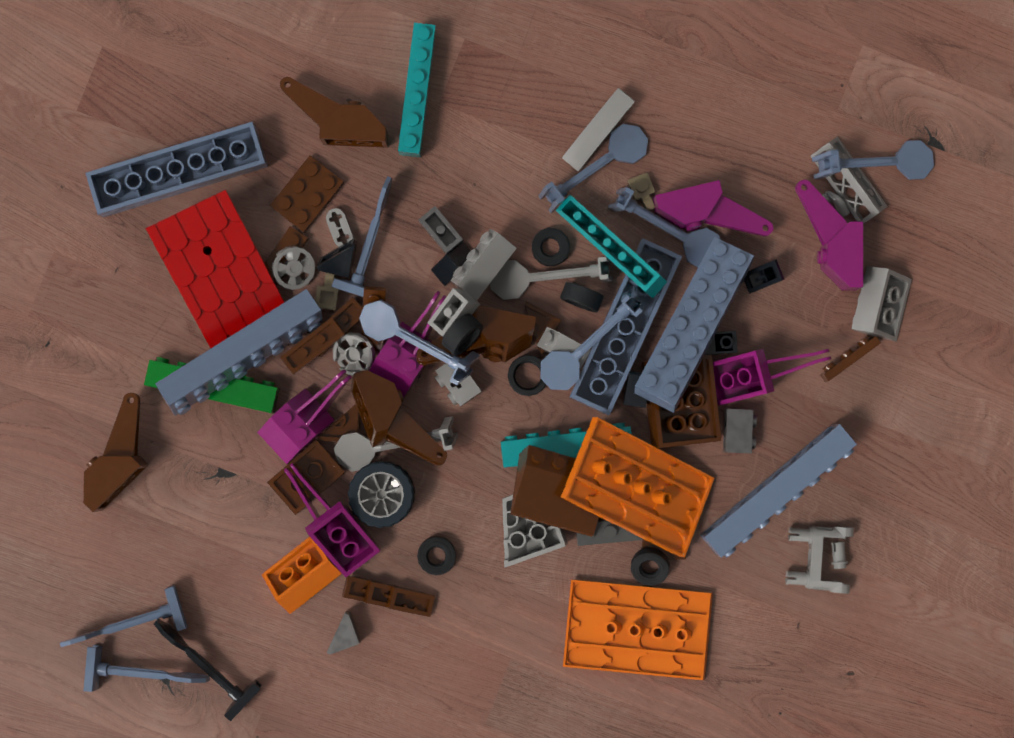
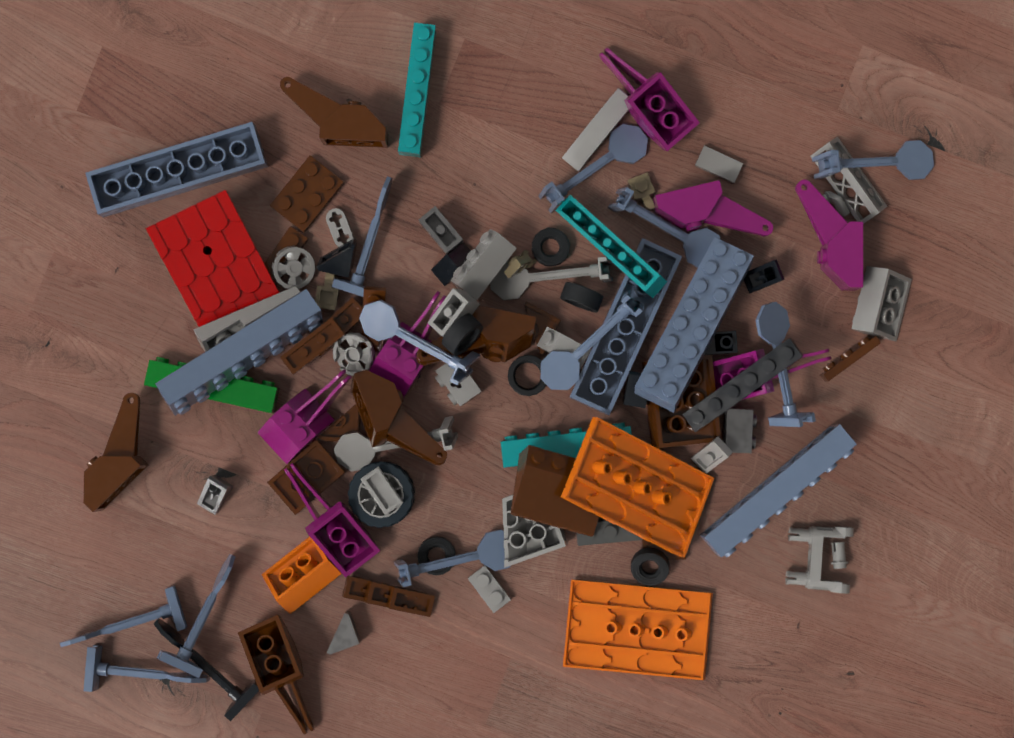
none -> sand blue piece [157,554,236,678]
none -> light grey wedge [193,286,300,352]
none -> flat silver slope [197,475,233,515]
none -> reddish brown slope [238,615,315,735]
none -> light grey tile [361,466,404,515]
none -> sand blue piece [394,529,510,587]
none -> light grey plate [467,565,511,613]
none -> dark tan plate [504,250,536,278]
none -> magenta slope [599,48,700,151]
none -> black plate [683,338,804,432]
none -> light grey plate [691,436,733,474]
none -> light grey tile [695,145,743,184]
none -> sand blue piece [755,302,816,427]

